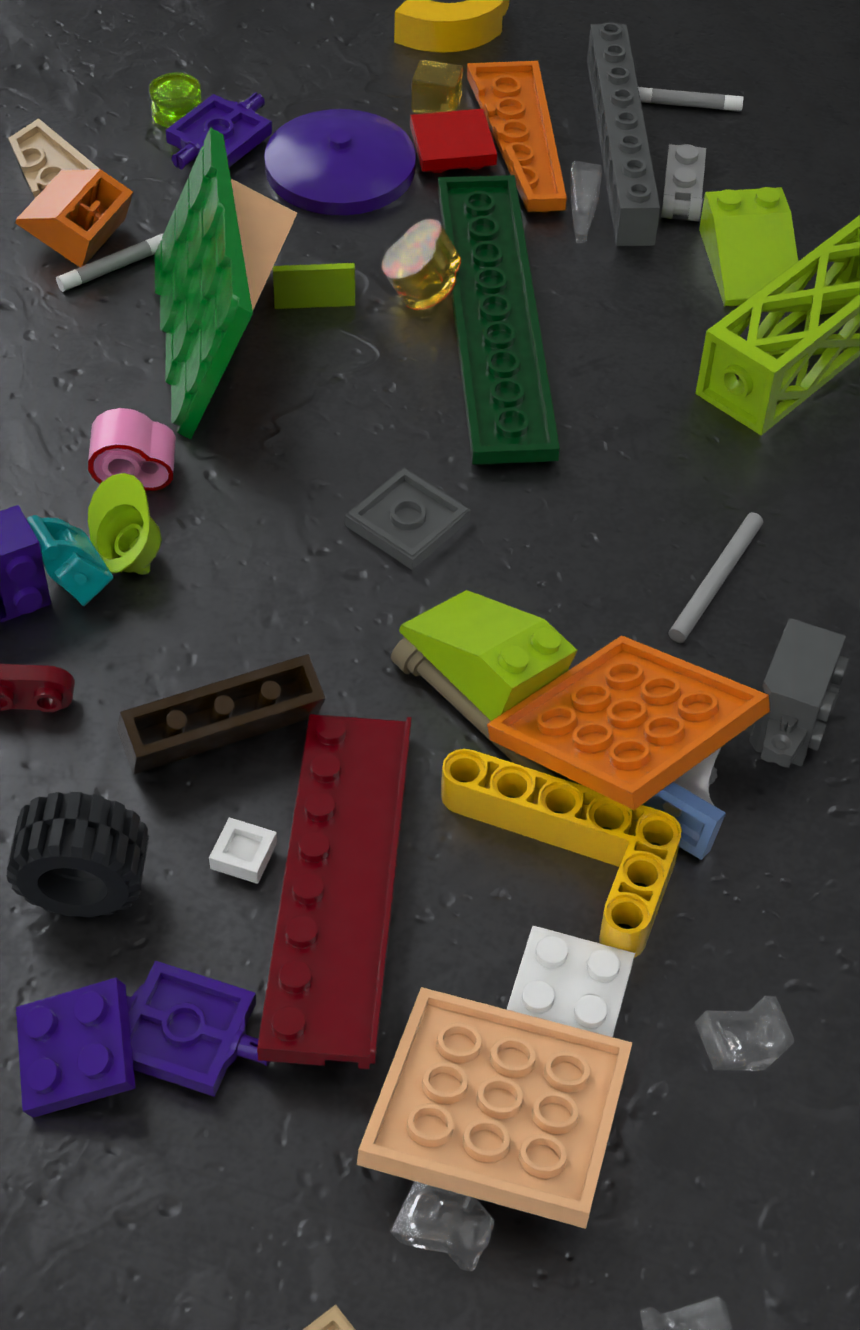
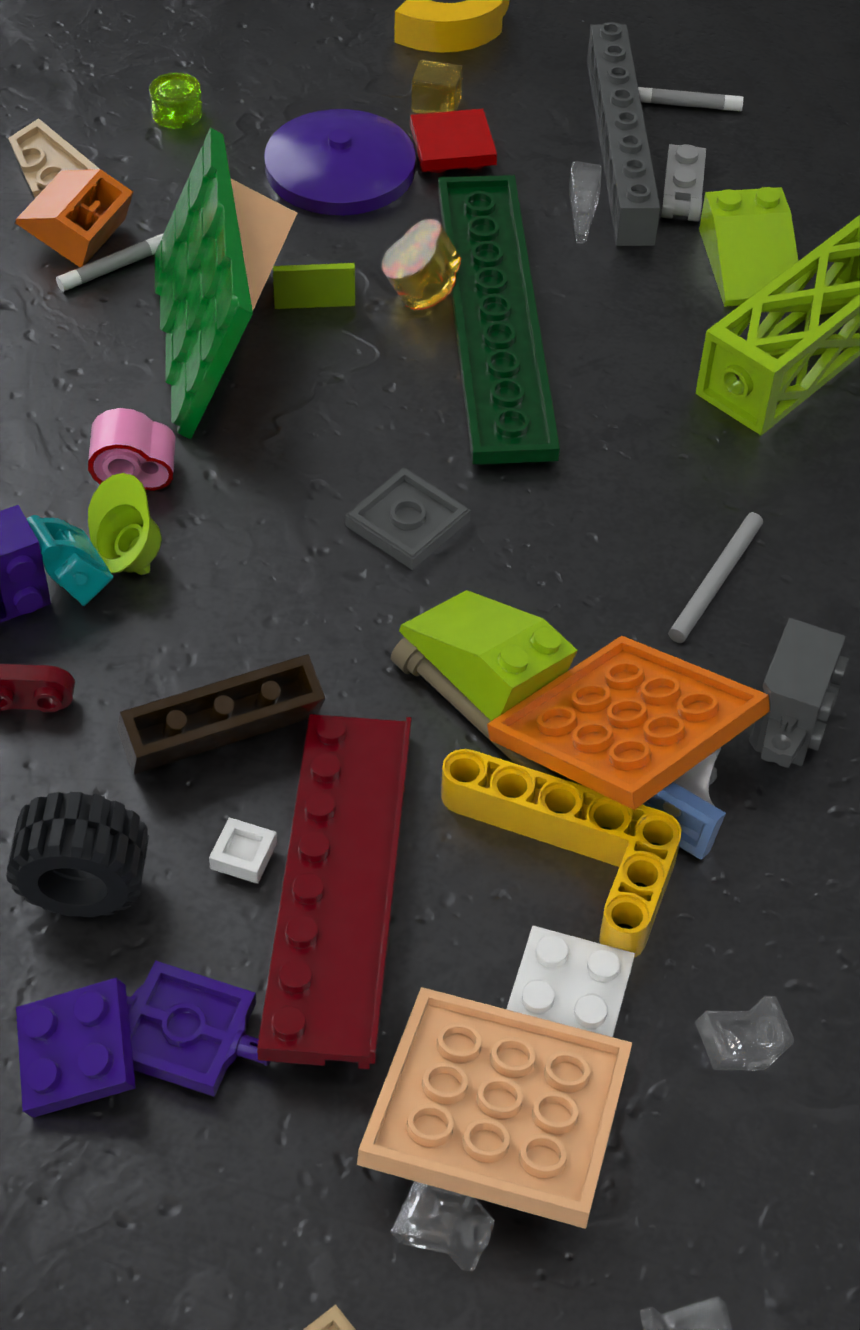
dark purple plate [165,92,272,169] -> none
orange wing [467,61,567,212] -> none

